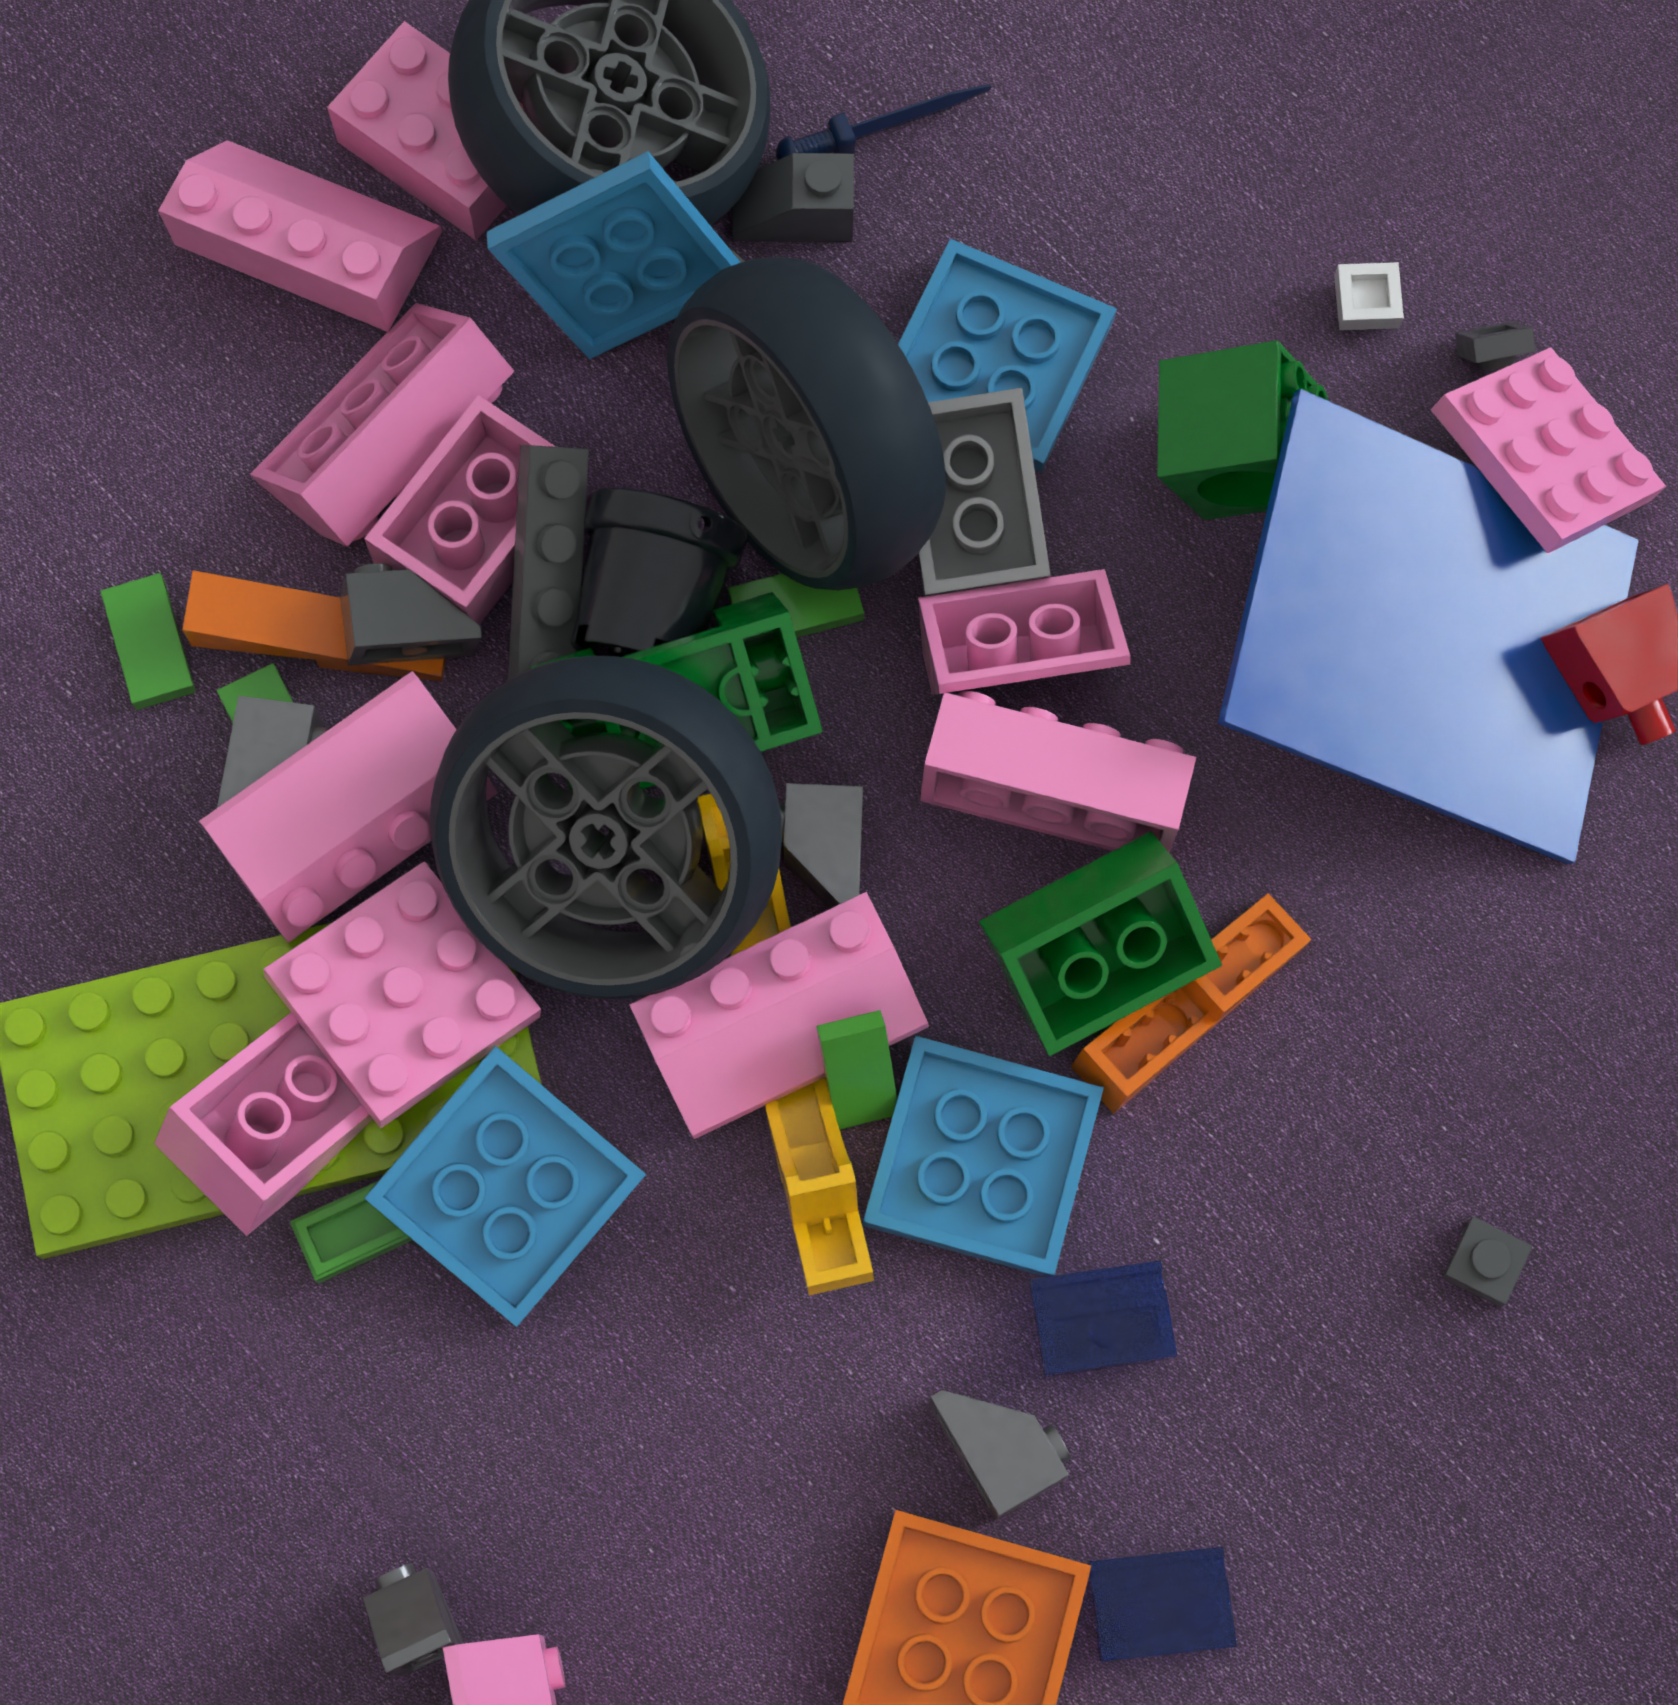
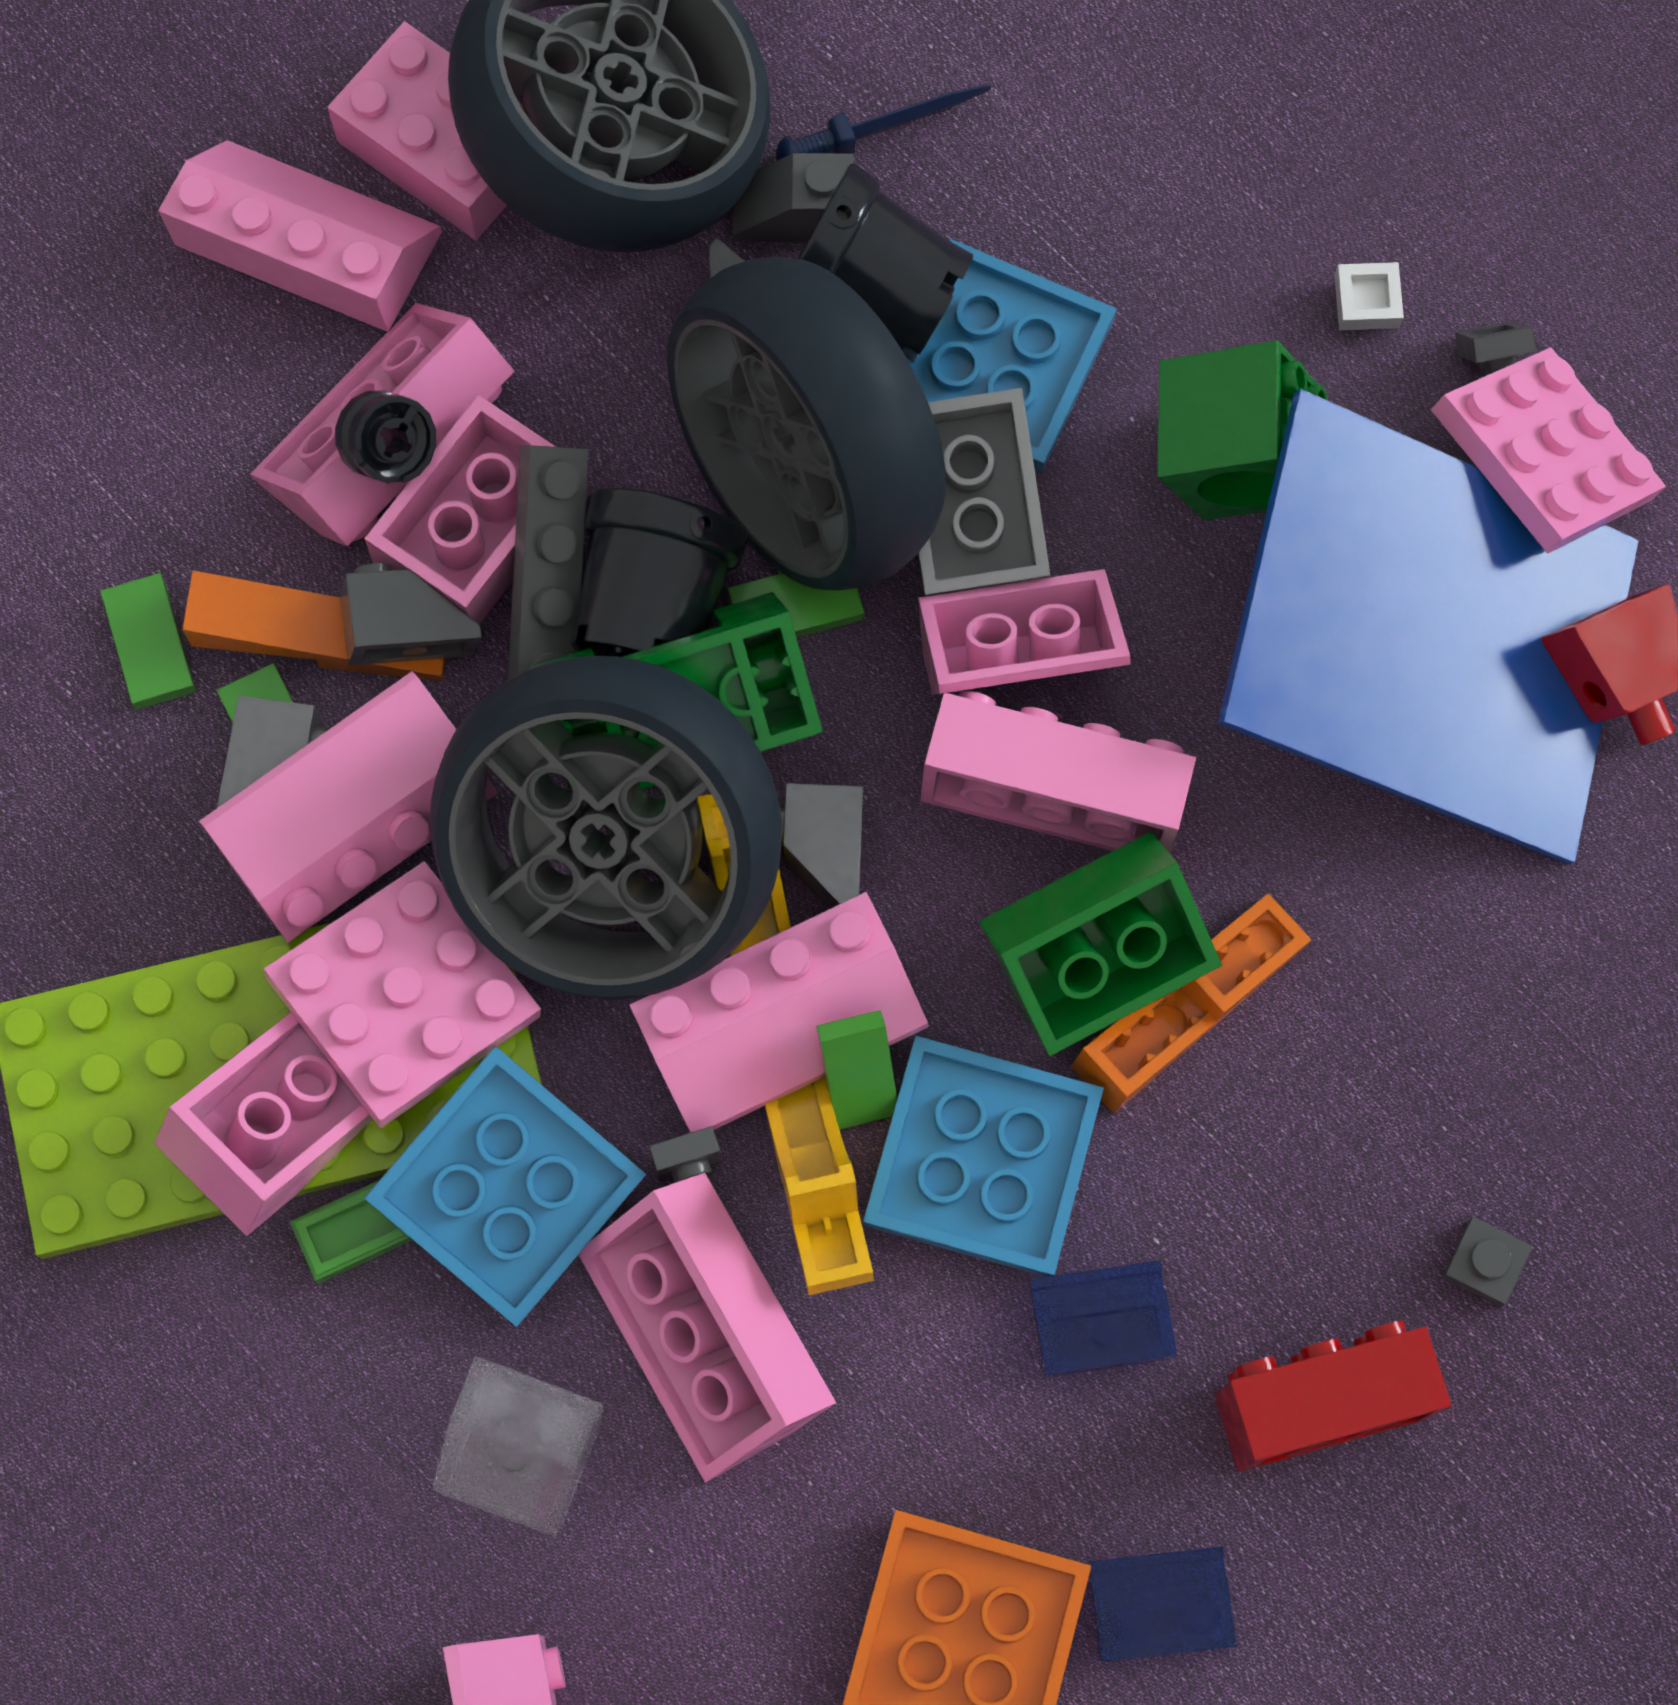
flat silver slope [363,1563,464,1676] -> none
dark azure plate [487,151,741,359] -> none
flat silver slope [928,1390,1071,1521] -> none
none -> black wheel [335,390,436,484]
none -> clear slope [432,1356,606,1538]
none -> bright pink slope [578,1173,836,1483]
none -> dark grey plate [649,1126,722,1183]
none -> black piece [798,164,973,364]
none -> red brick [1214,1320,1452,1473]

